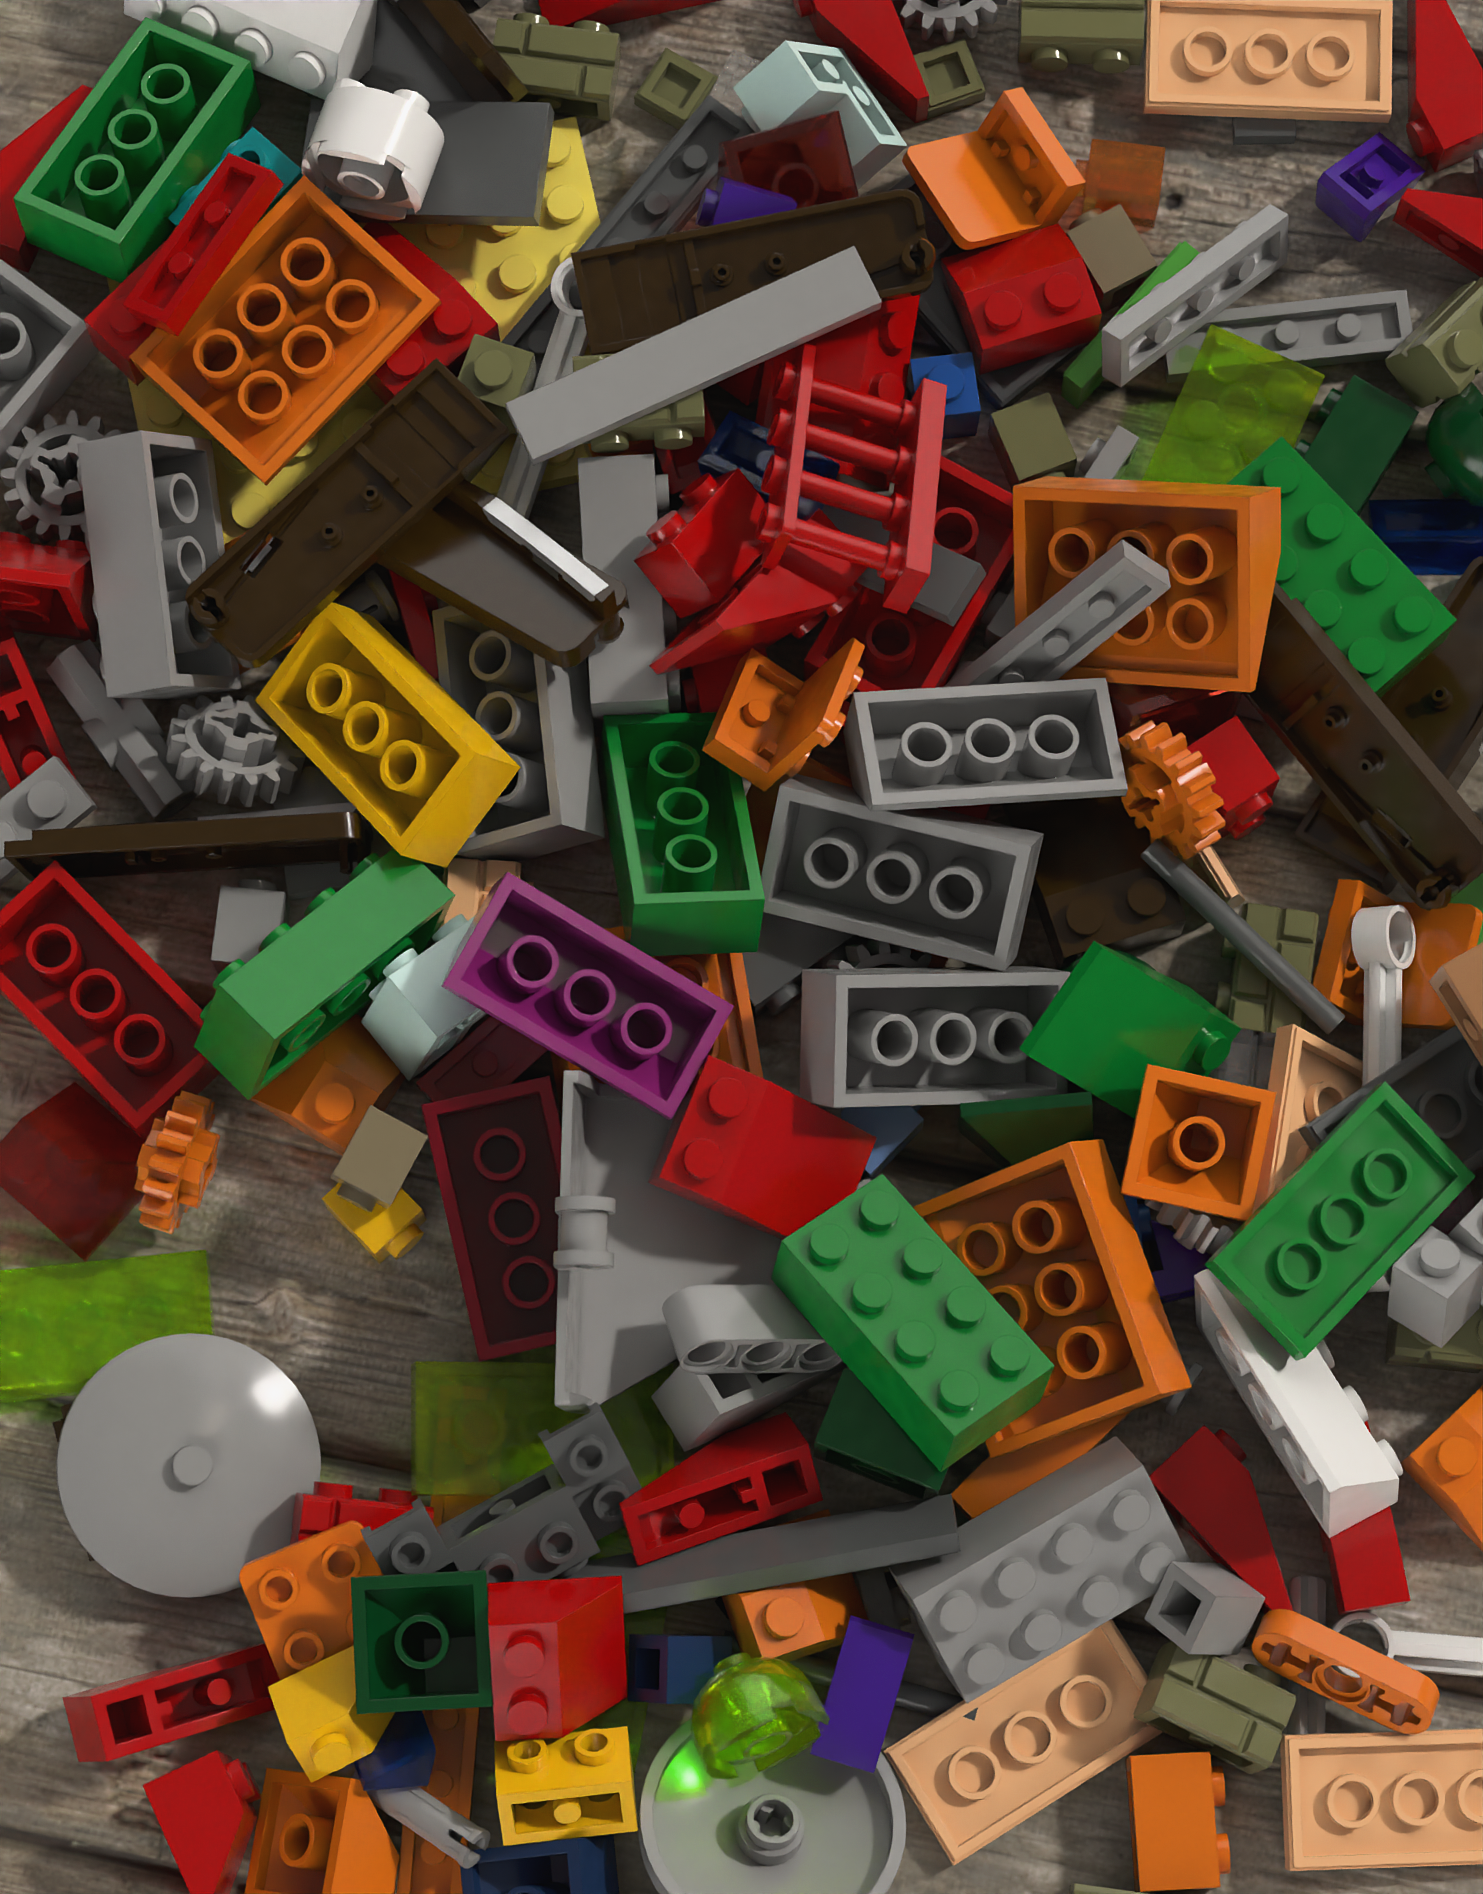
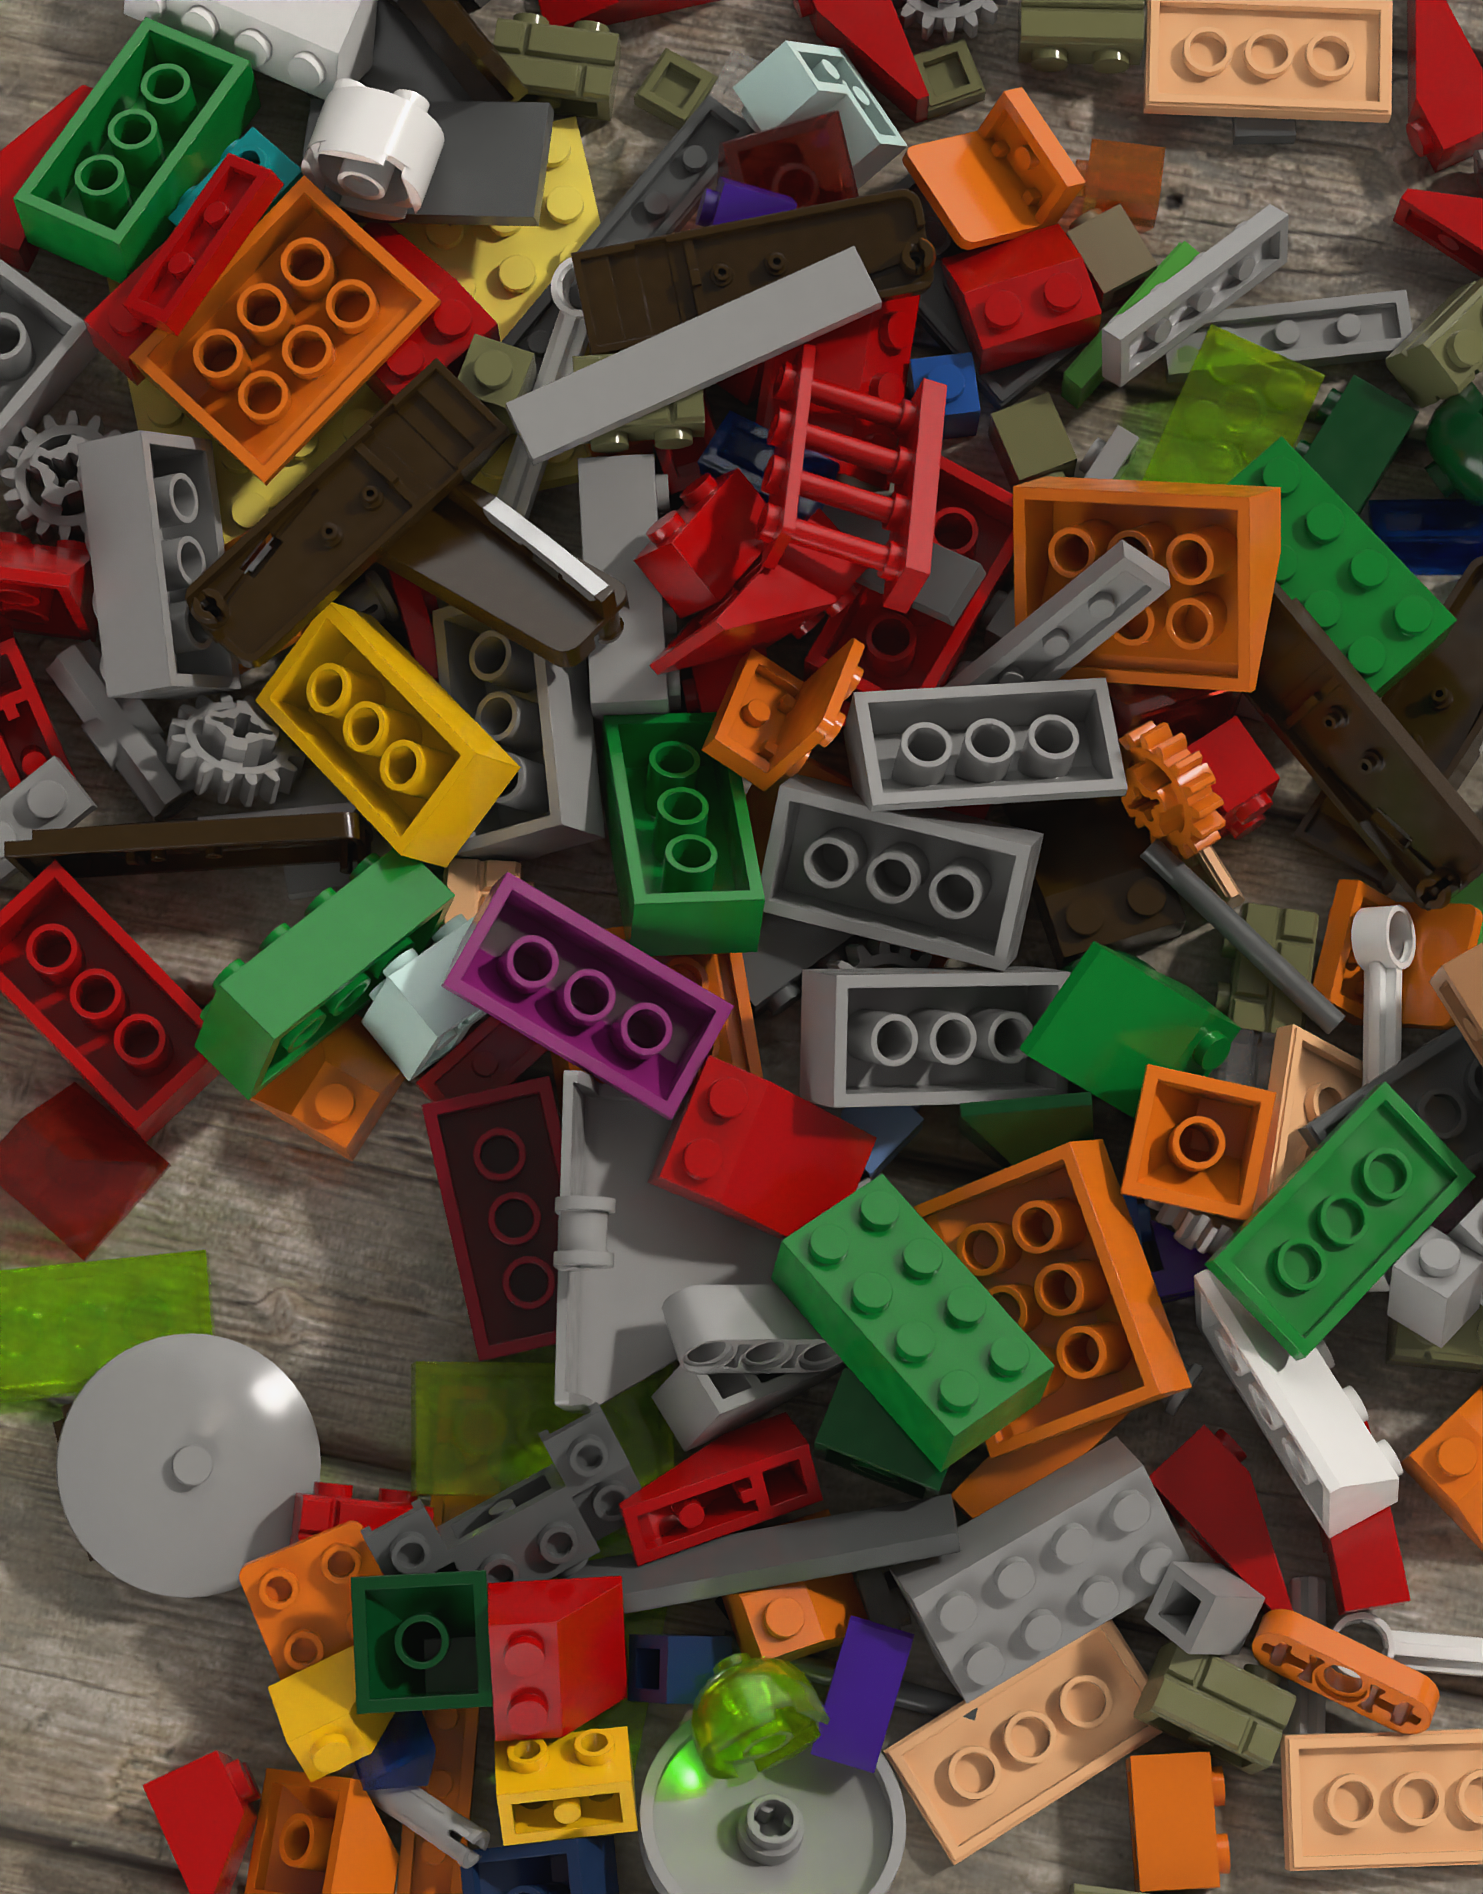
red slope [62,1642,280,1762] -> none
orange gear [134,1090,220,1234] -> none
light grey brick [211,879,290,974] -> none
yellow brick [322,1183,427,1264] -> none
dark tan brick [330,1105,428,1213] -> none
dark purple slope [1315,132,1426,242] -> none

